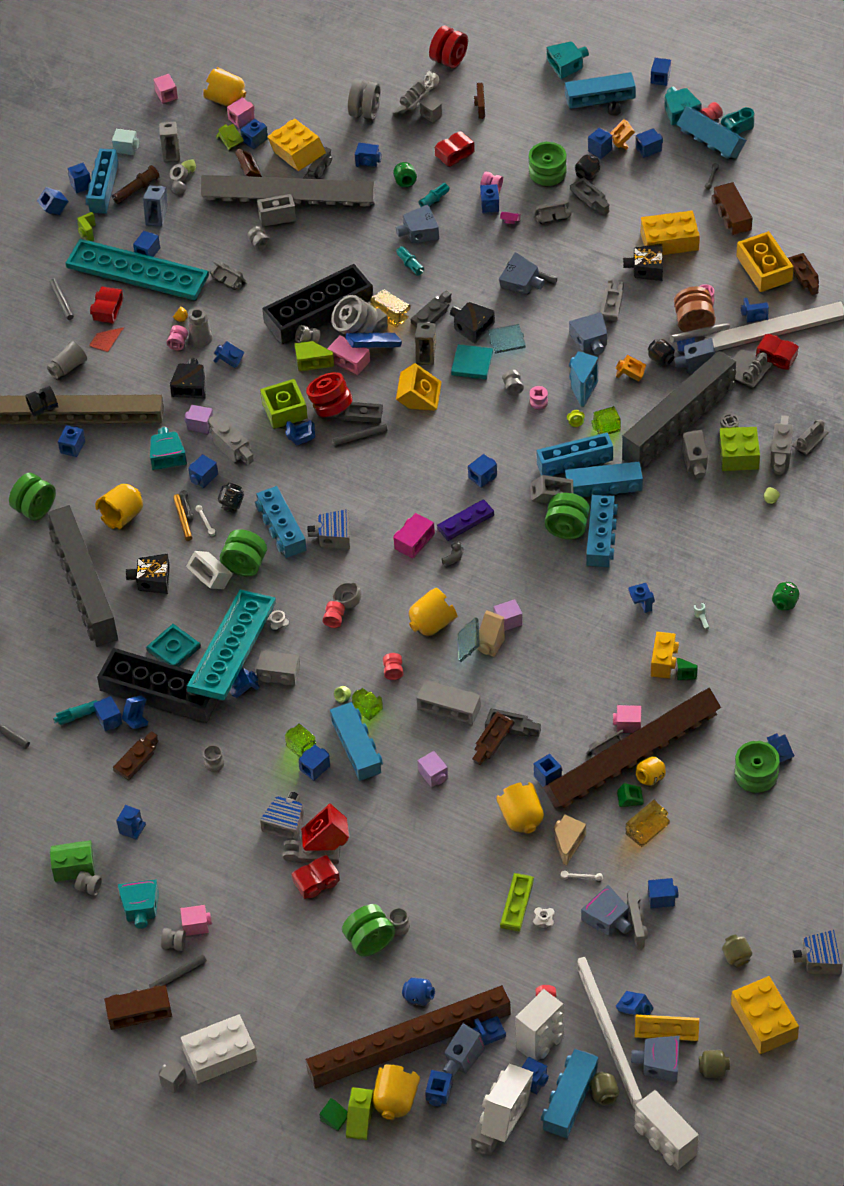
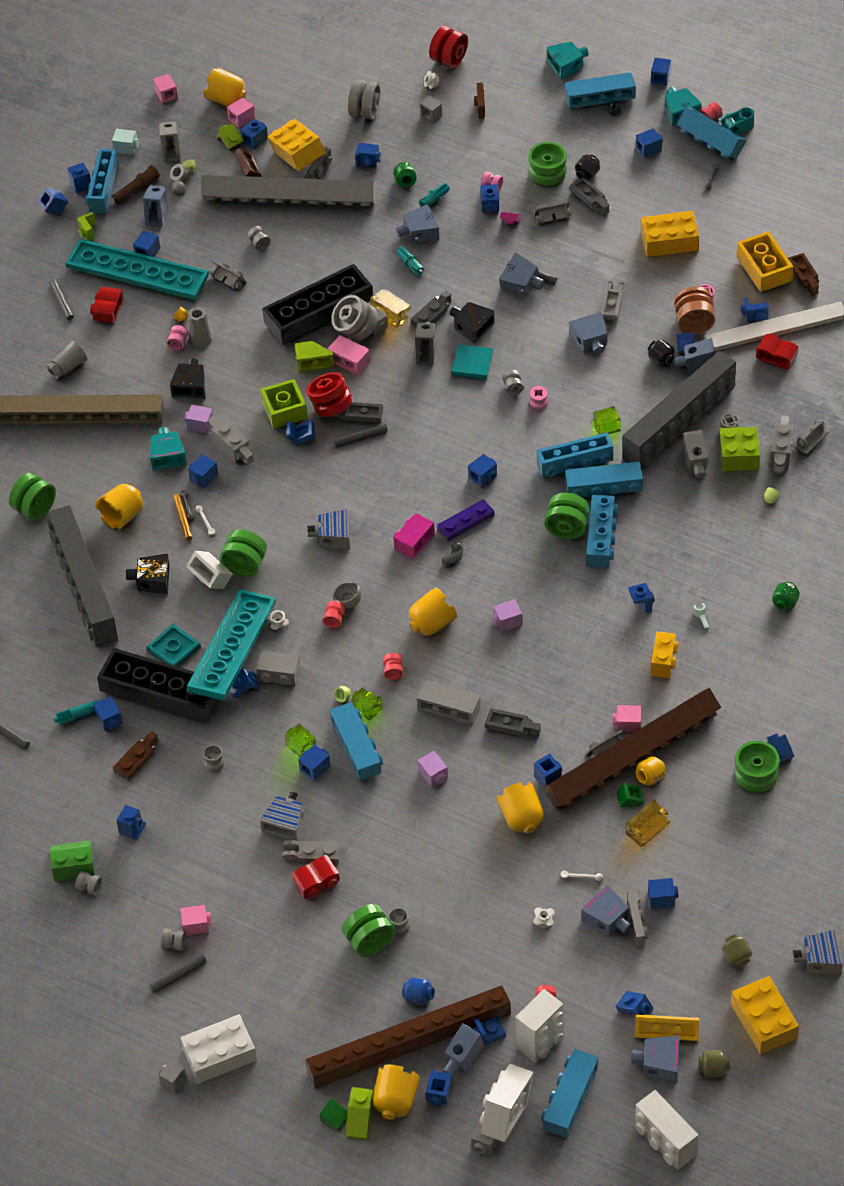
black wheel [25,386,58,417] -> none
blue brick [58,425,85,457] -> none
clear red sticker [89,327,124,352] -> none
reddish brown brick [104,985,172,1030] -> none
teal torso [118,879,159,929] -> none
blue bracket [122,696,148,729] -> none
blue bracket [213,341,245,368] -> none
black head [218,482,244,512] -> none
dark azure brick [255,486,307,558] -> none
light grey brick [257,194,296,227] -> none
light grey wheel [295,325,320,344] -> none
red slope [301,803,349,851] -> none
blue tile [345,333,402,348] -> none
light grey hinge [392,80,432,115] -> none
yellow slope [396,363,442,411] -> none
red brick [435,131,475,166] -> none
clear light blue piece [457,617,480,662] -> none
reddish brown hinge [472,711,515,765] -> none
tan slope [476,610,505,657] -> none
clear light blue piece [488,324,526,354] -> none
lime tile [500,873,534,932] -> none
blue brick [521,1057,549,1095] -> none
light grey torso [531,475,573,504] -> none
tan slope [553,815,586,865] -> none
neon yellow plate [567,410,585,427] -> none
dark azure slope [569,351,598,407] -> none
white tile [577,957,642,1110] -> none
blue brick [588,128,612,159] -> none
olive head [589,1072,620,1105] -> none
light orange bracket [610,119,635,150] -> none
light orange bracket [615,355,646,381] -> none
torso [623,244,663,281] -> none
light grey bar [670,323,730,342] -> none
green slope [676,658,698,680] -> none
reddish brown brick [711,182,753,235] -> none
light grey hinge [733,349,772,388] -> none

